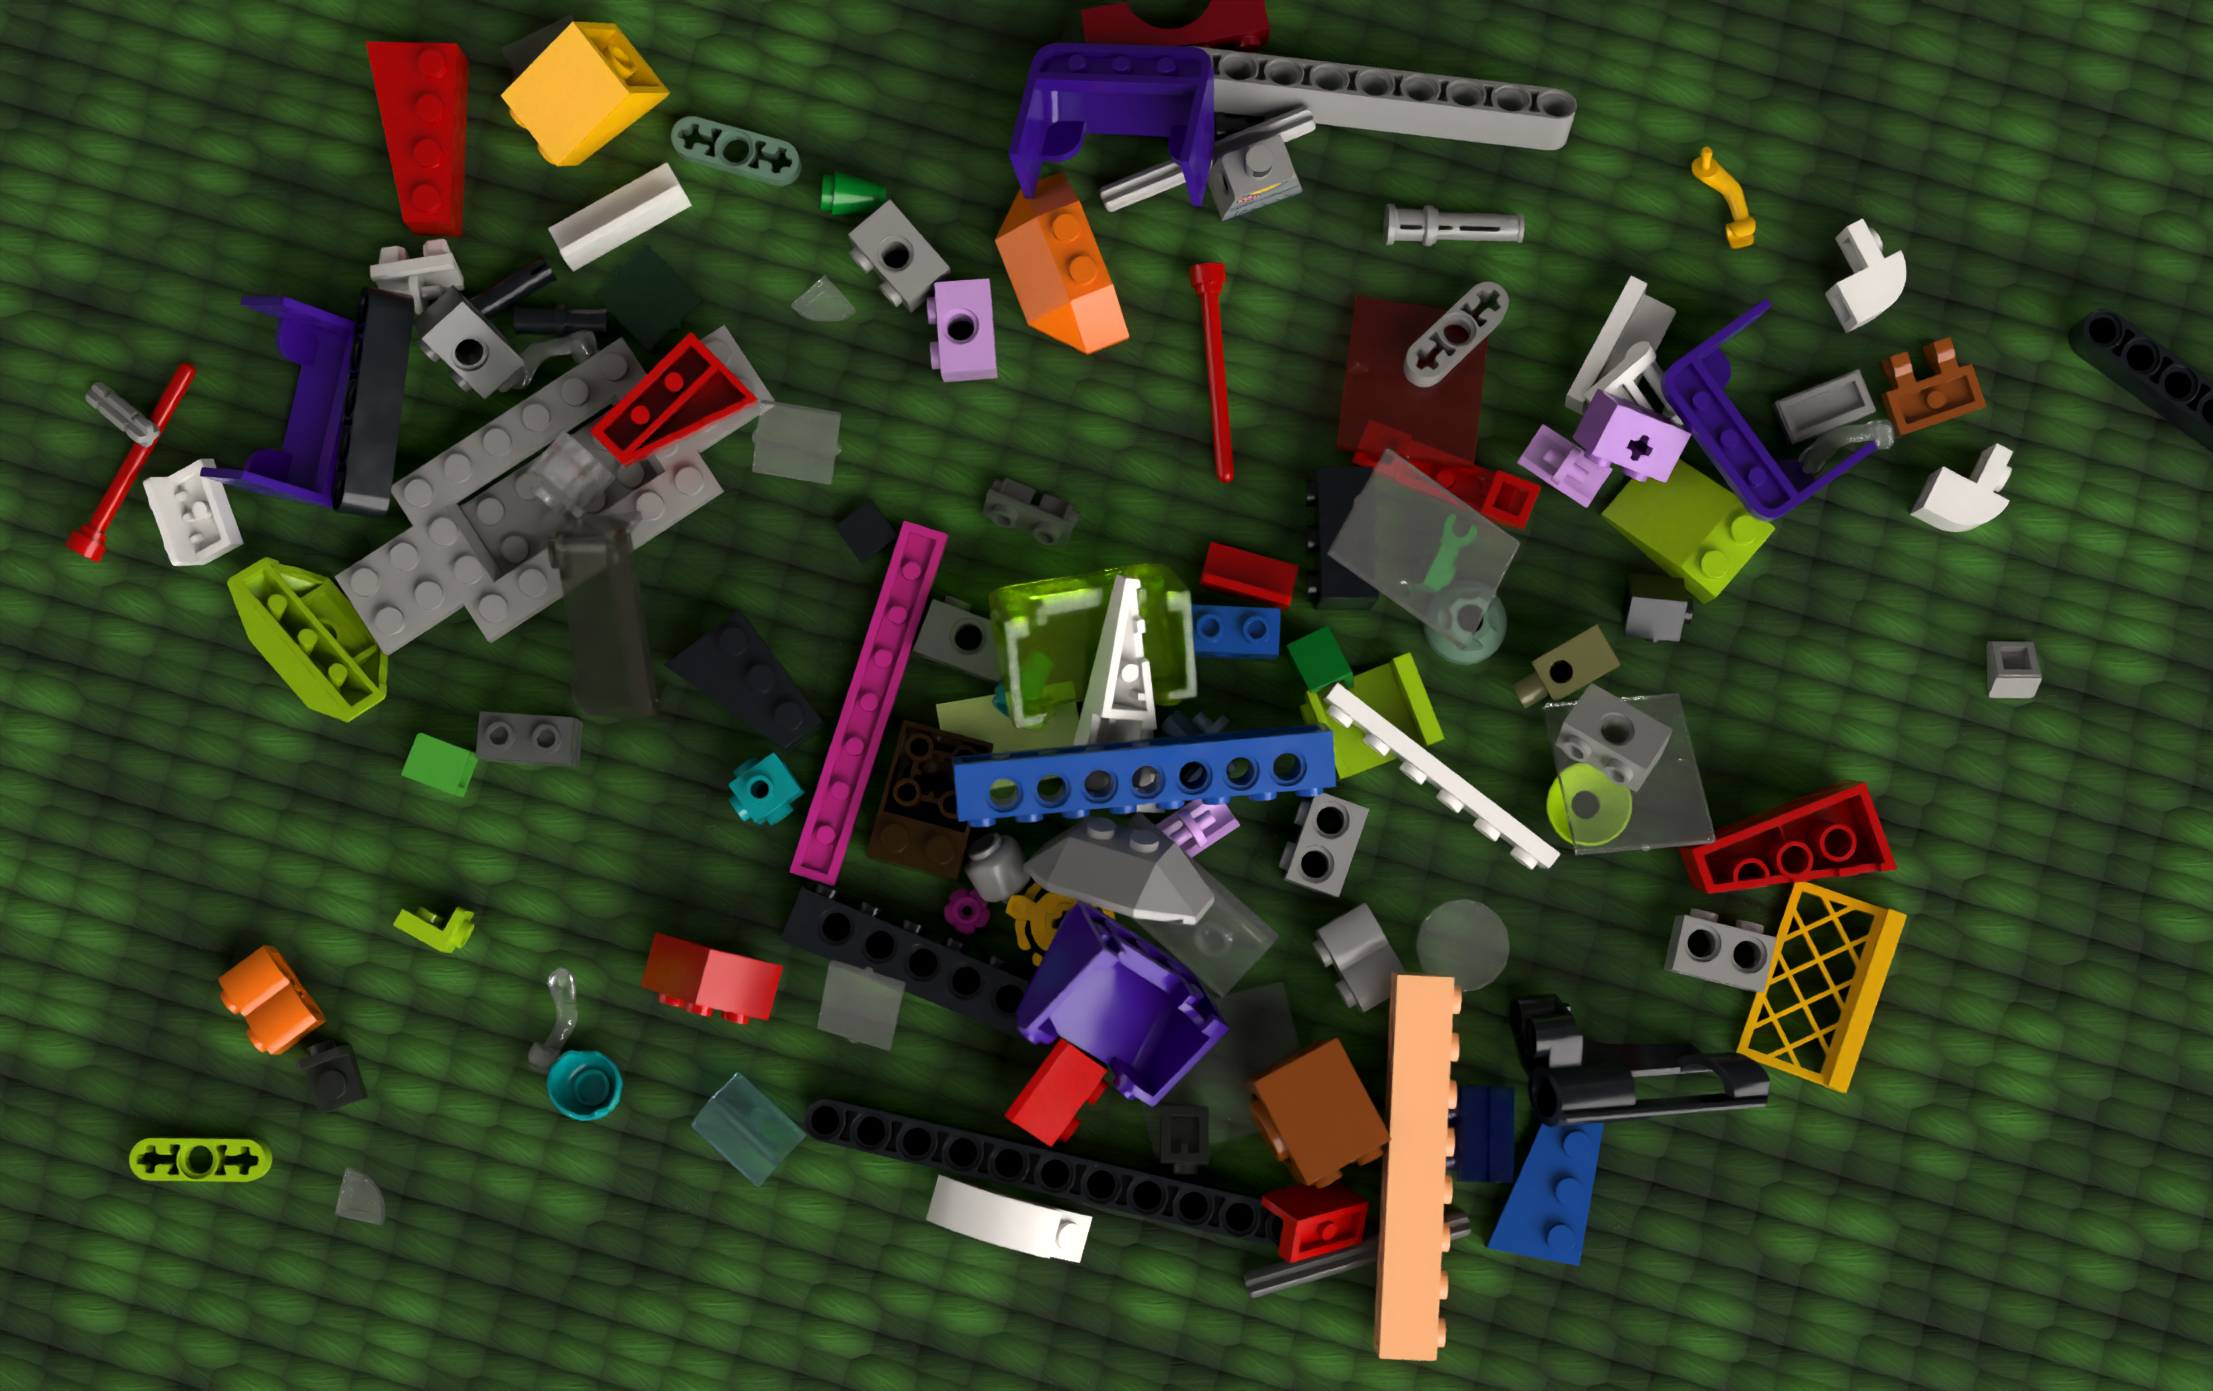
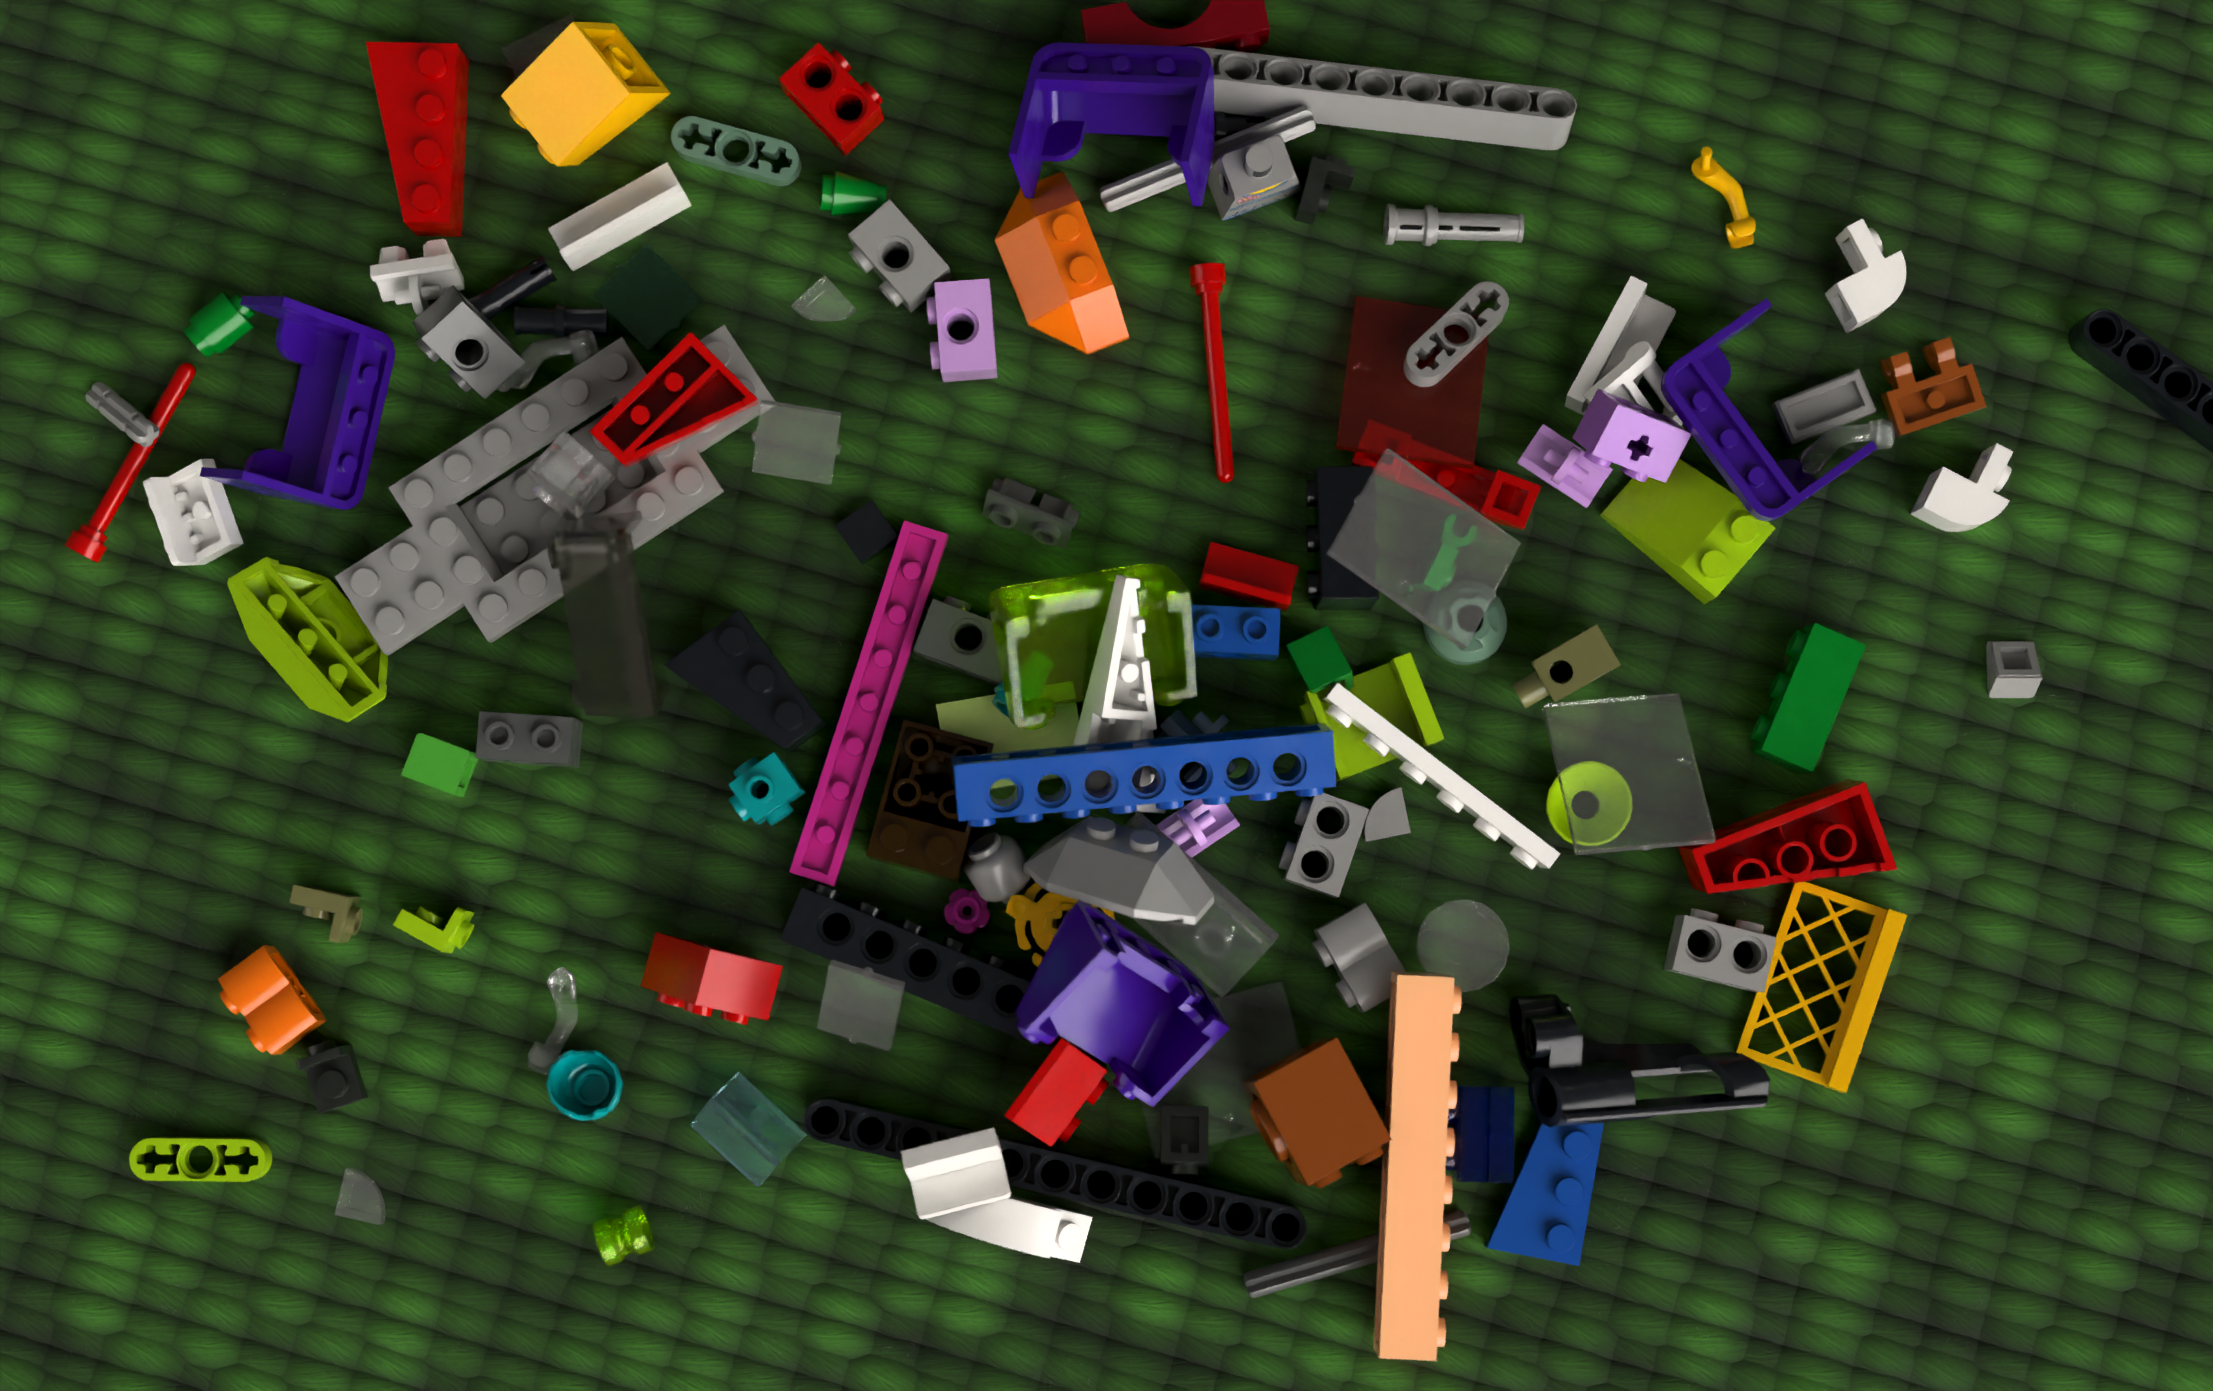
black beam [332,286,415,519] -> none
red panel [1261,1180,1369,1263] -> none
light grey brick [1555,683,1673,793] -> none
black brick [1620,573,1693,642] -> none
none -> green brick [183,291,255,358]
none -> olive bracket [289,885,363,943]
none -> clear neon green wheel [593,1205,654,1266]
none -> red brick [779,42,884,156]
none -> white panel [901,1128,1011,1219]
none -> pearl dark grey bracket [1295,155,1356,225]
none -> light grey tile [1363,787,1411,842]
none -> green brick [1750,623,1866,775]

